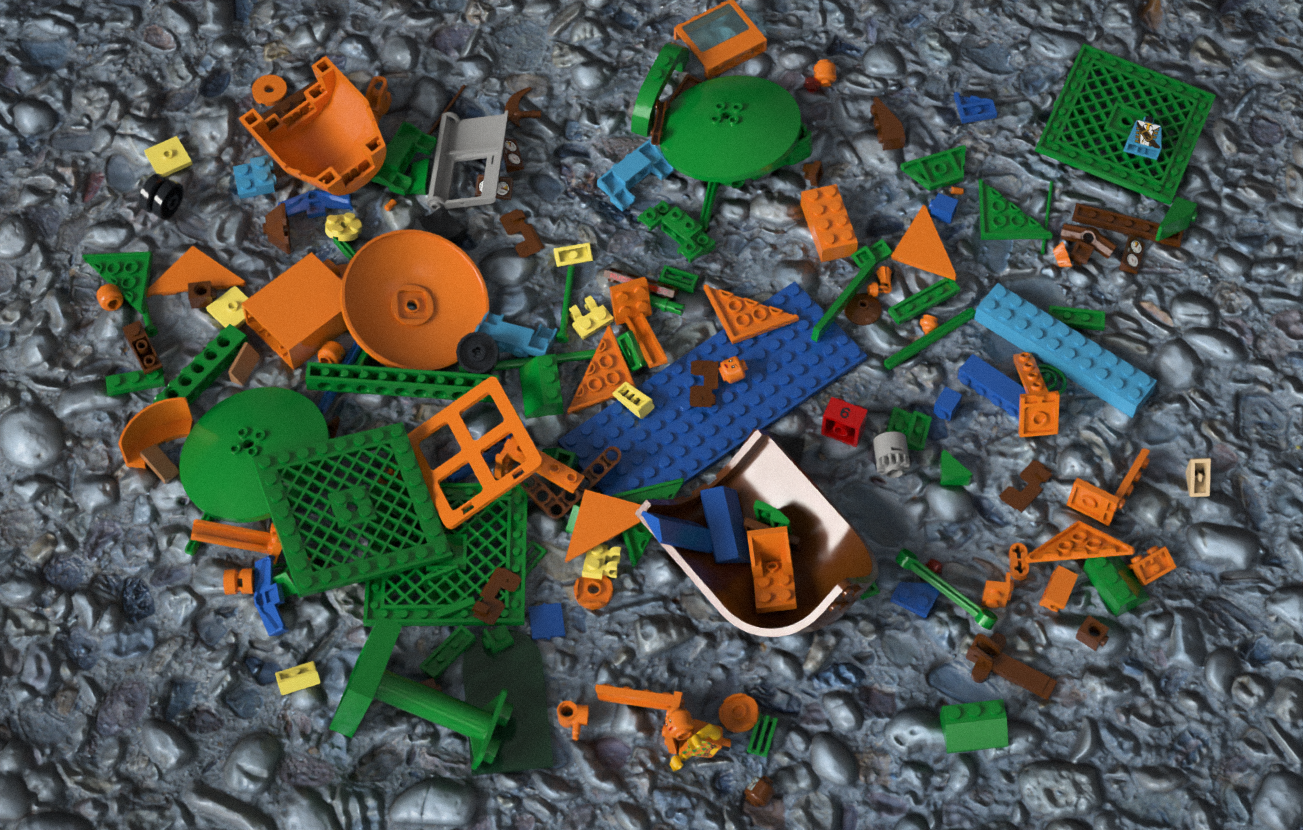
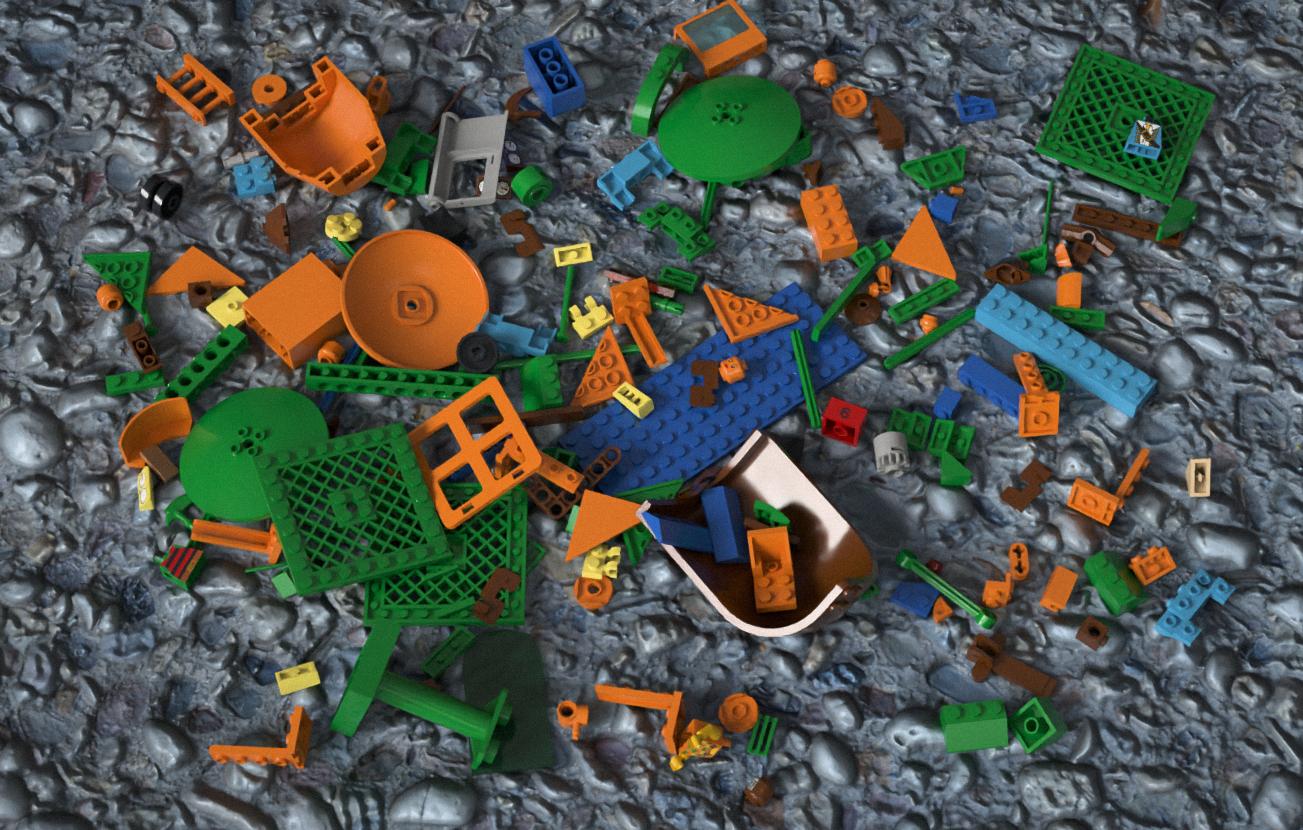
light yellow plate [144,136,193,176] -> none
orange wheel [223,568,254,595] -> none
medium nougat slope [228,342,260,386] -> none
blue plate [253,555,289,636] -> none
blue plate [278,189,353,218] -> none
green bracket [481,624,514,654] -> none
blue piece [528,603,565,640] -> none
green tile [617,330,647,373] -> none
reddish brown piece [650,99,671,145] -> none
orange head [665,707,695,740] -> none
clear red plate [803,77,820,92] -> none
green tile [978,179,1052,240] -> none
orange tile [1025,521,1135,563] -> none
slope [1119,234,1145,274] -> none
none -> light yellow slope [138,466,155,511]
none -> orange fence [155,53,237,127]
none -> torso [155,545,207,591]
none -> green piece [164,494,194,530]
none -> orange bracket [209,706,313,769]
none -> light grey pin [222,148,260,170]
none -> reddish brown tile [468,405,584,435]
none -> green piece [511,165,553,207]
none -> blue brick [523,35,585,118]
none -> reddish brown piece [678,466,722,499]
none -> green axle [791,329,822,429]
none -> orange tile [832,86,867,118]
none -> green slope [927,419,976,464]
none -> orange tile [933,597,953,624]
none -> reddish brown hat [984,256,1031,285]
none -> green slope [1007,697,1069,755]
none -> green slope [1017,244,1049,275]
none -> orange brick [1056,273,1082,309]
none -> dark azure bracket [1154,569,1236,647]

